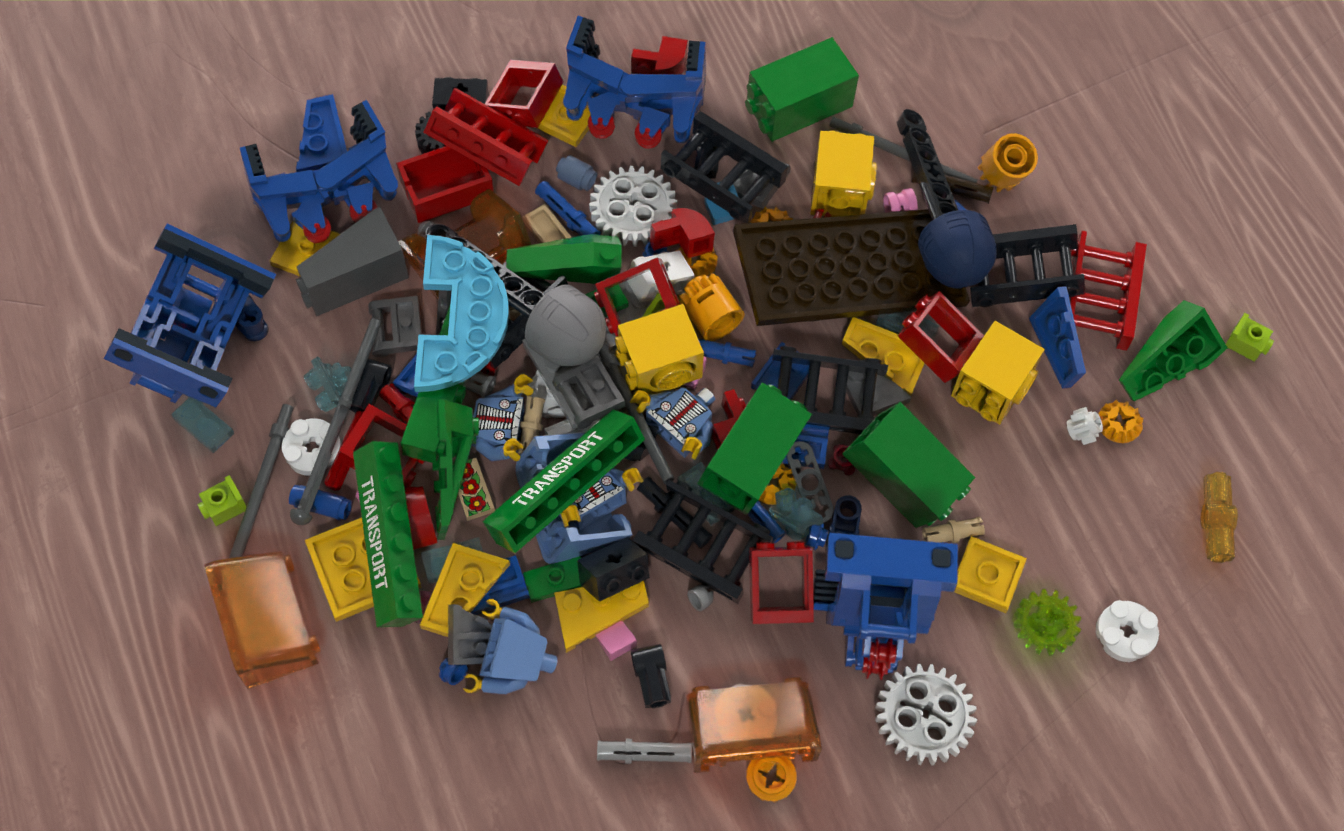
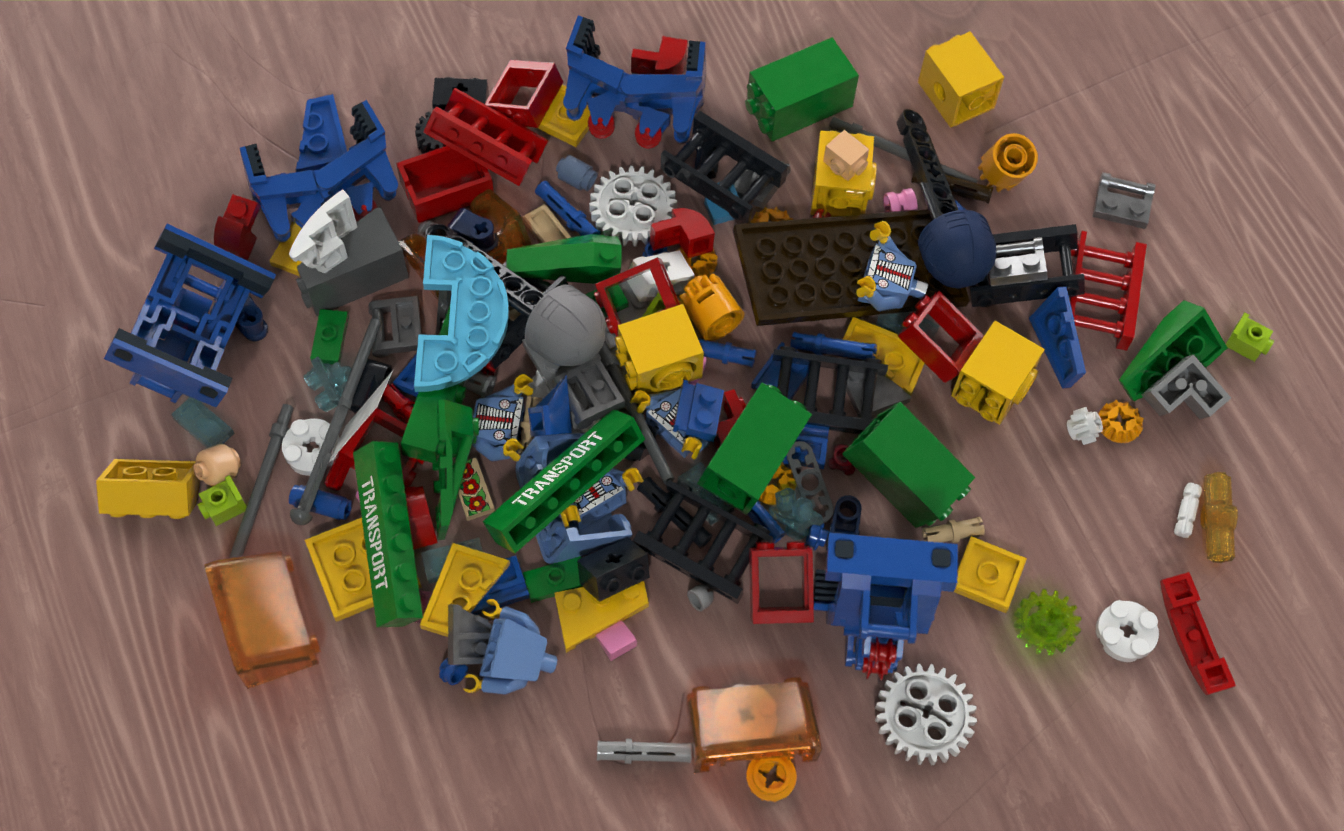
black piece [631,644,671,709] -> none
none -> yellow slope [96,459,200,519]
none -> light nougat head [194,444,241,486]
none -> red brick [214,194,261,261]
none -> white slope [289,189,358,273]
none -> green plate [310,309,349,366]
none -> white sticker [328,371,393,464]
none -> dark blue piece [447,208,499,254]
none -> blue slope [528,375,572,437]
none -> blue plate [673,380,724,442]
none -> blue pin [790,331,877,360]
none -> light nougat brick [823,130,869,181]
none -> torso [856,221,928,311]
none -> yellow brick [918,31,1004,128]
none -> flat silver plate [989,237,1048,287]
none -> flat silver plate [1093,172,1156,229]
none -> light grey brick [1141,355,1231,419]
none -> red slope [1160,572,1236,696]
none -> white axle [1174,483,1202,538]

